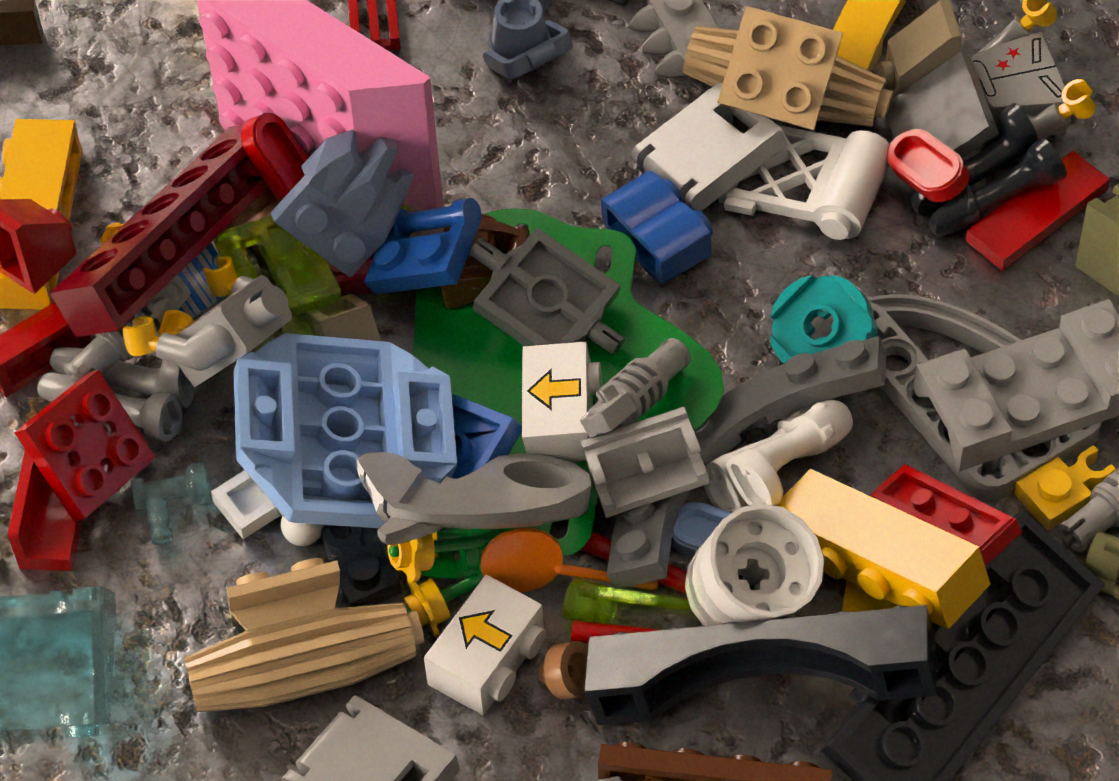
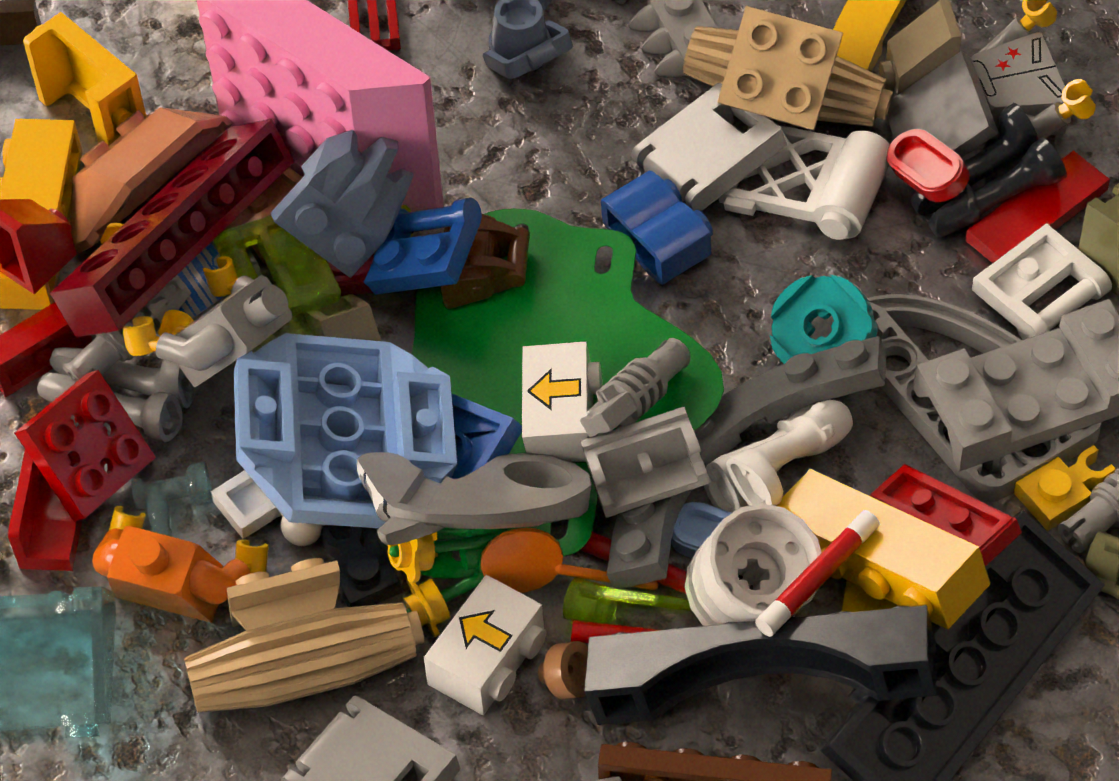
red tile [241,113,309,202] -> none
dark grey plate [469,227,625,356] -> none
none -> yellow panel [23,12,146,146]
none -> nougat wedge [70,107,232,254]
none -> orange torso [92,506,269,623]
none -> red bar [755,510,880,637]
none -> white plate [972,223,1112,340]

